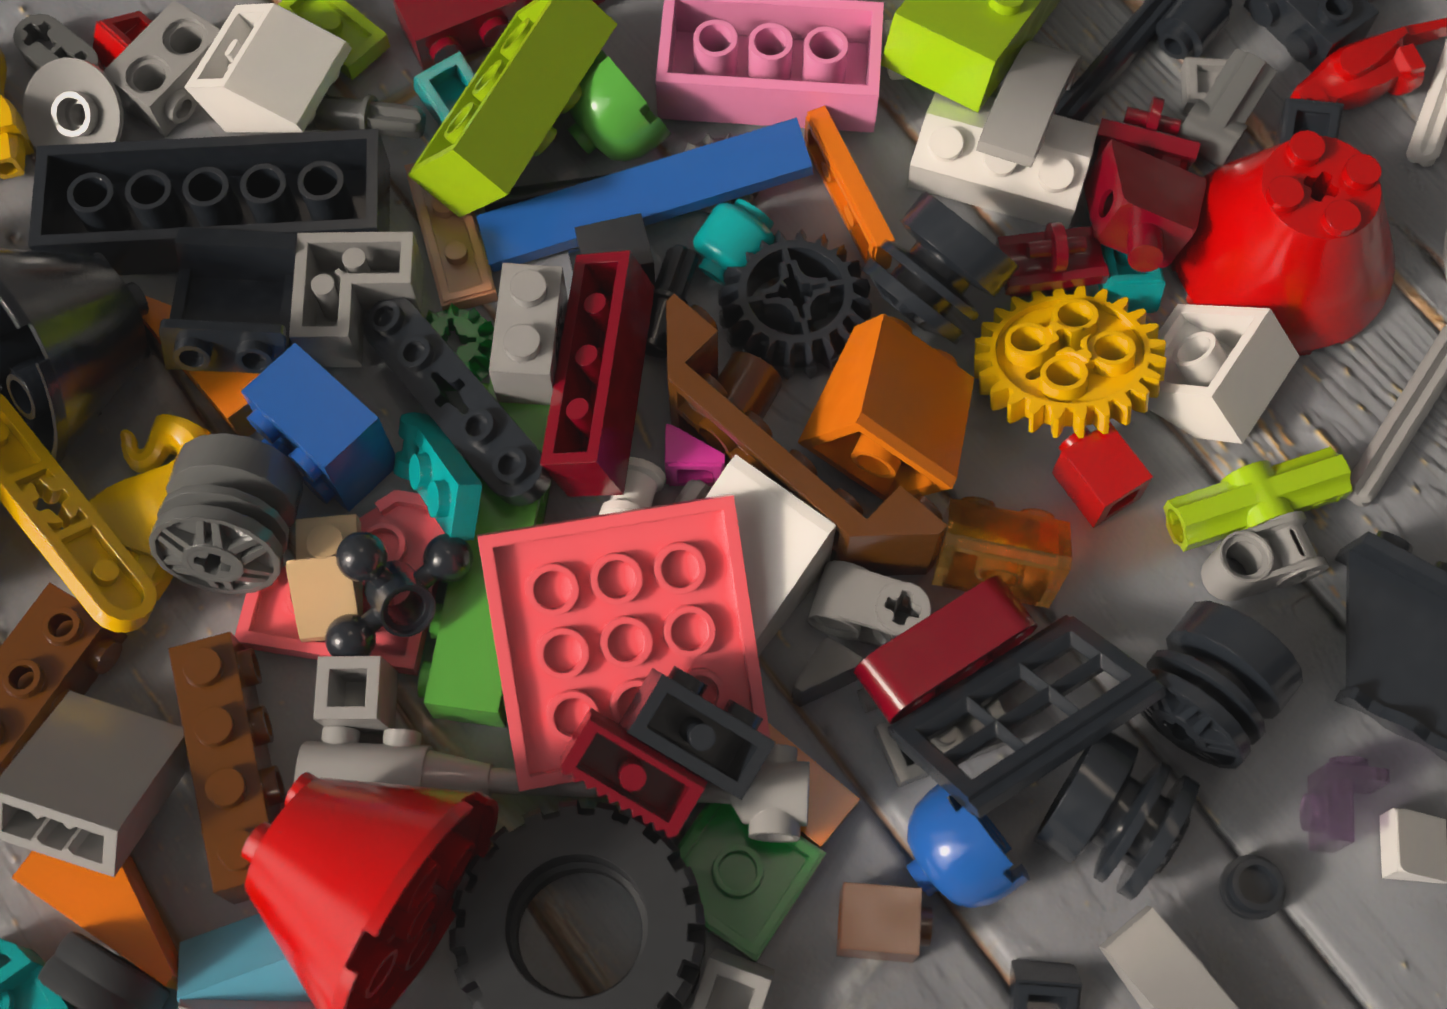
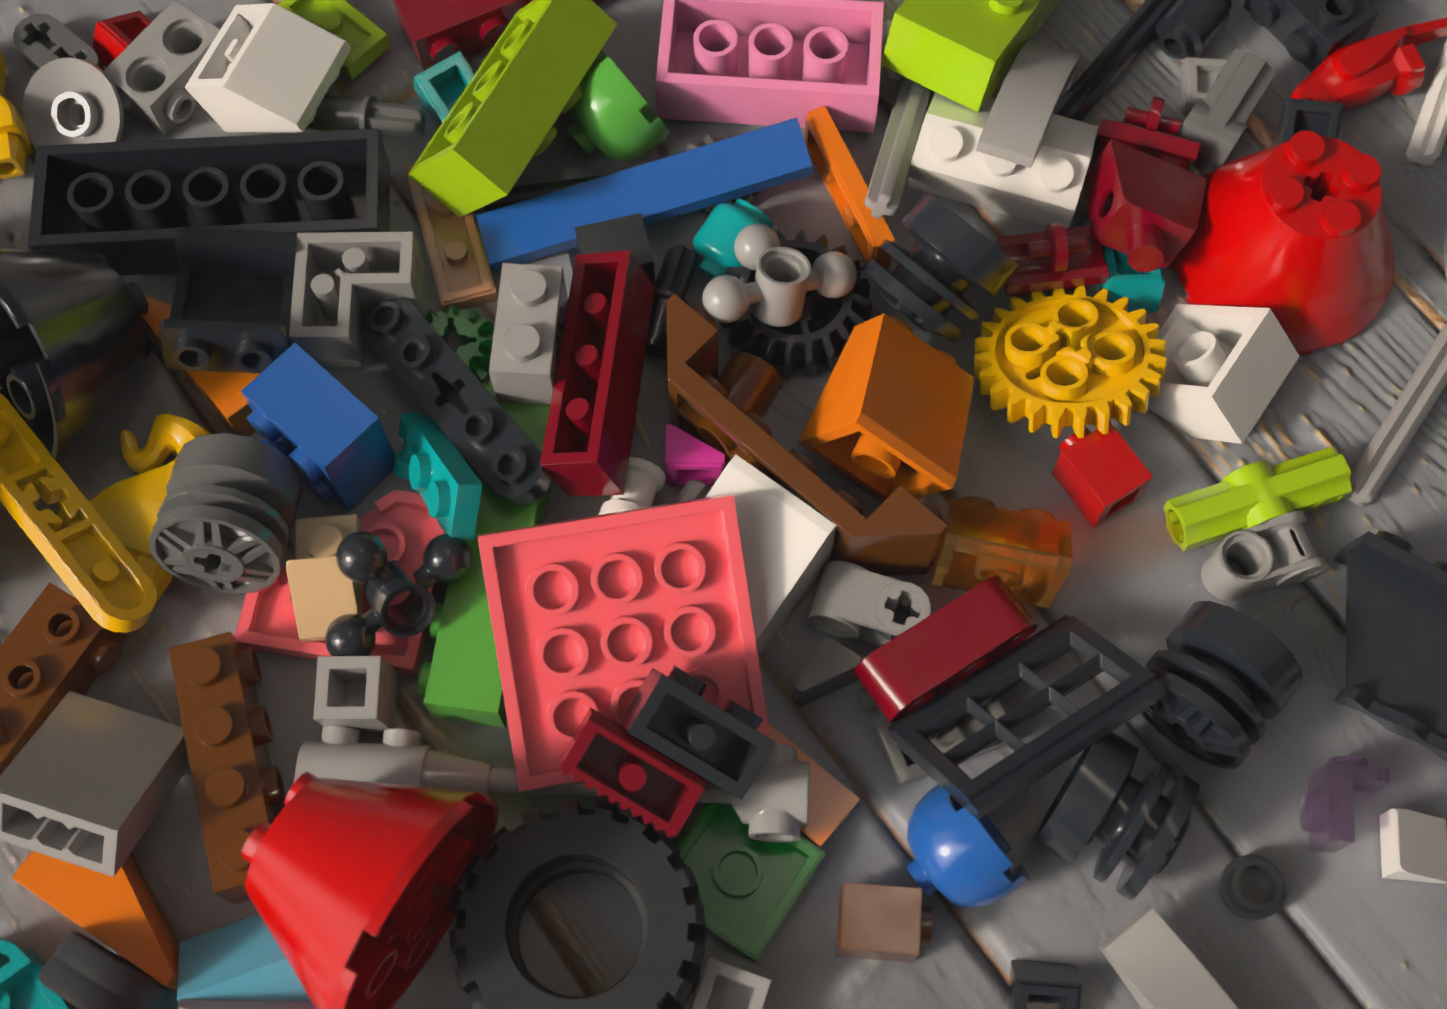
none -> light grey piece [702,224,857,327]
none -> light grey axle [864,76,932,219]

